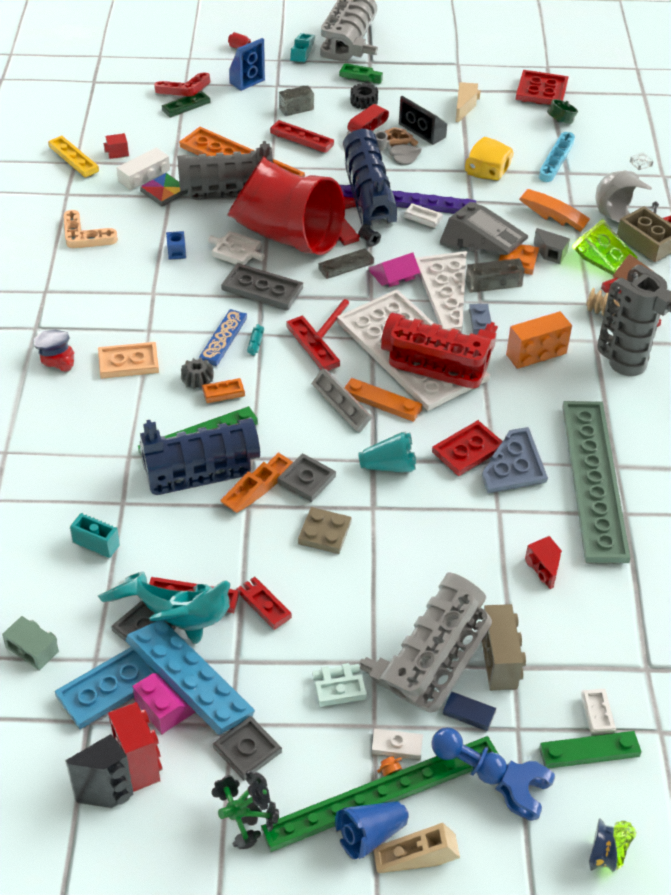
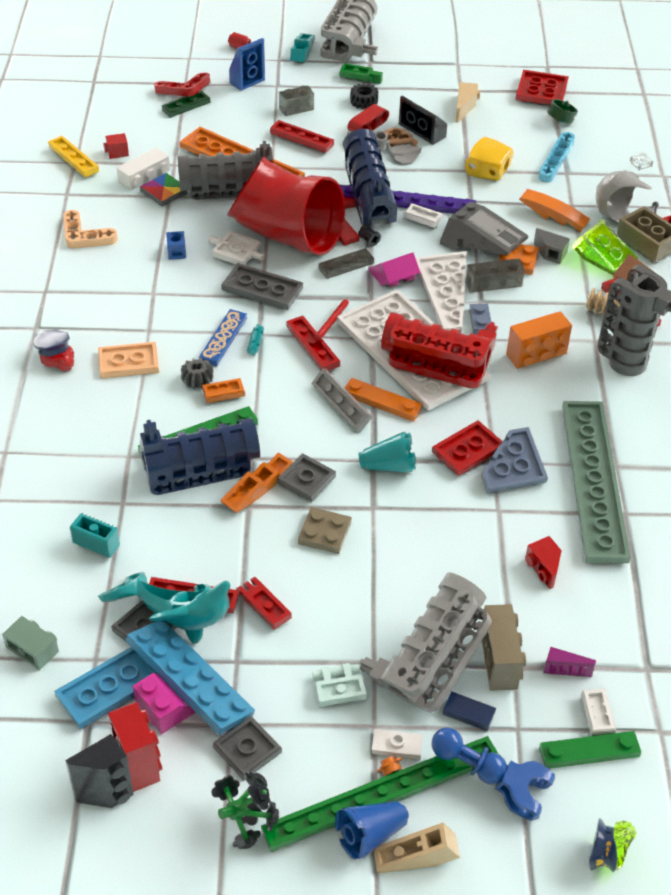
none -> magenta slope [543,647,596,677]

